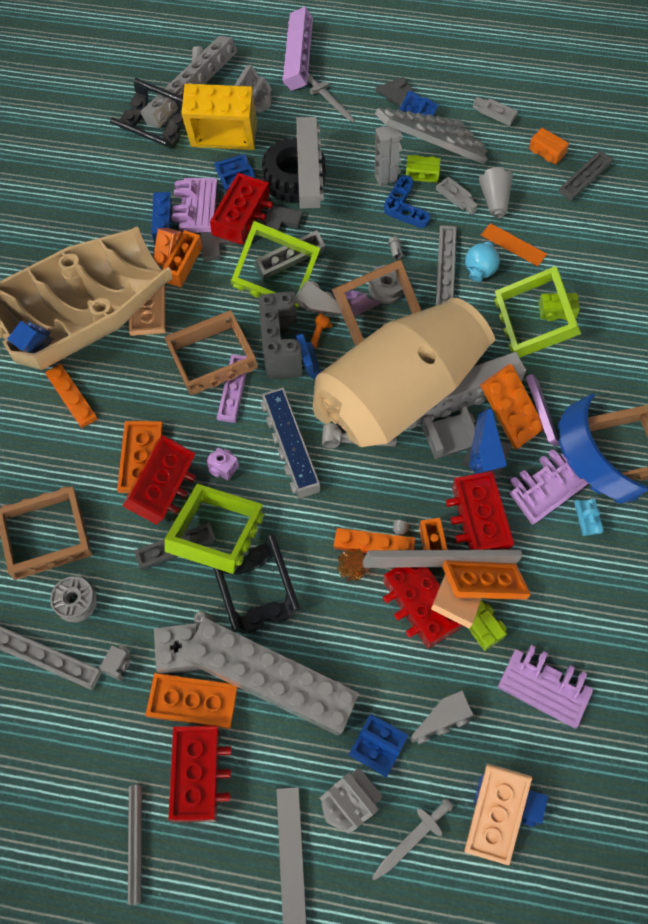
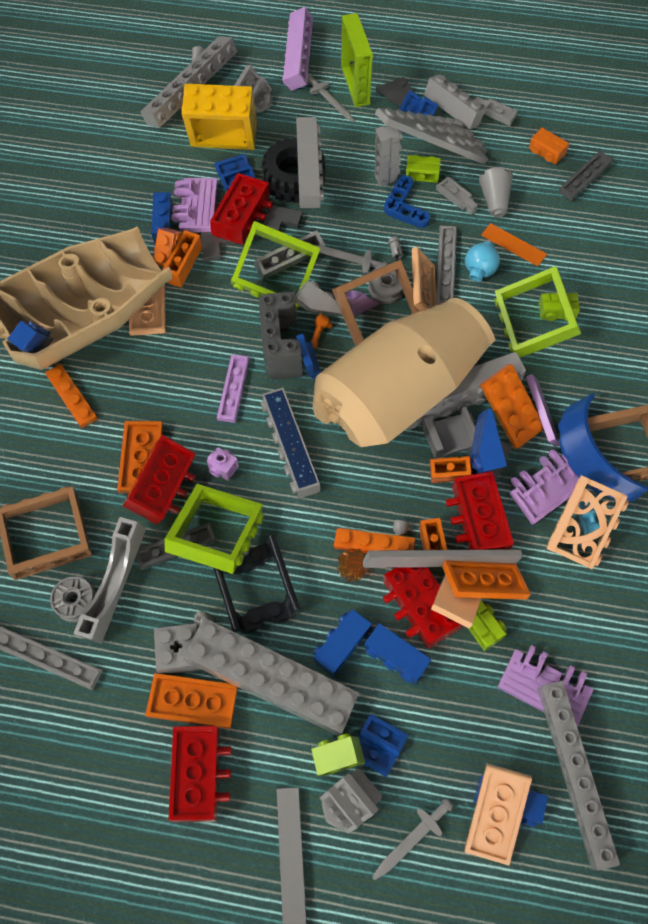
light grey brick [99,646,131,682] -> none
black piece [110,78,186,149] -> none
light grey axle [128,785,142,905] -> none
medium nougat window [164,310,258,396] -> none
light grey axle [322,424,397,448] -> none
light grey slope [410,691,473,744] -> none
none -> light grey arch [73,517,146,644]
none -> lime brick [311,733,365,776]
none -> blue brick [313,609,372,678]
none -> light grey sword [314,245,388,274]
none -> lime window [341,13,373,107]
none -> blue brick [364,623,432,684]
none -> light nougat tile [412,246,437,311]
none -> light grey brick [424,74,486,130]
none -> orange brick [430,456,471,483]
none -> light grey brick [538,681,620,871]
none -> light nougat fence [546,475,629,569]

